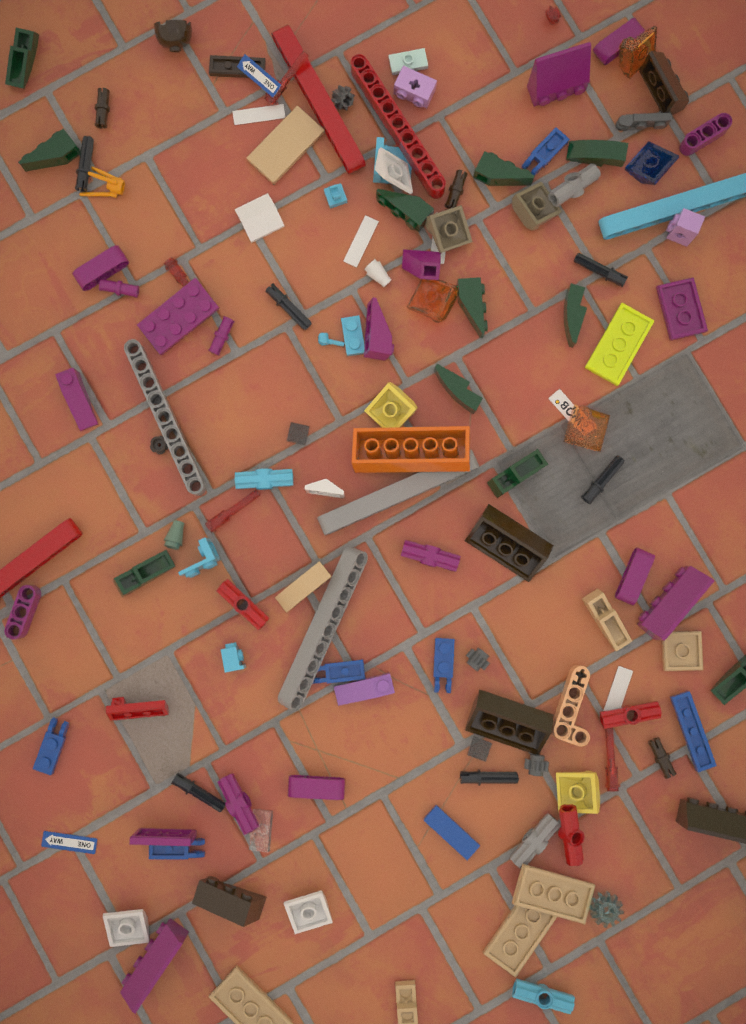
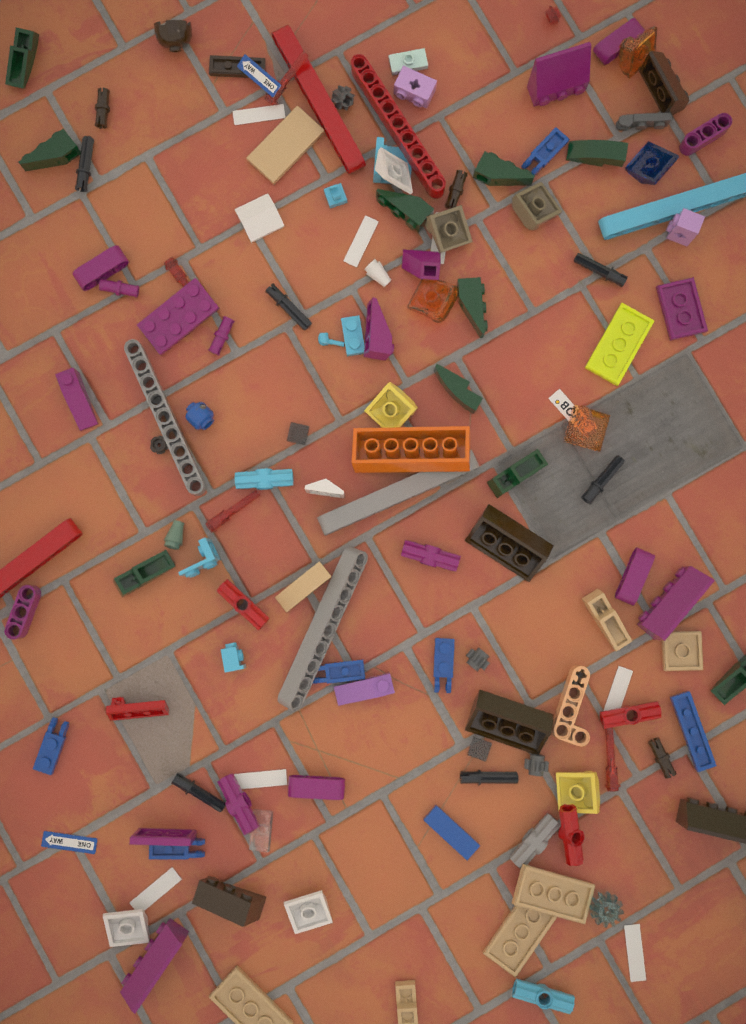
light orange plant [79,166,125,198] -> none
light grey piece [548,163,601,207] -> none
dark green slope [563,283,587,348] -> none
none -> white sticker [130,867,182,911]
none -> blue head [185,402,214,430]
none -> white sticker [234,769,287,789]
none -> white sticker [624,924,646,982]

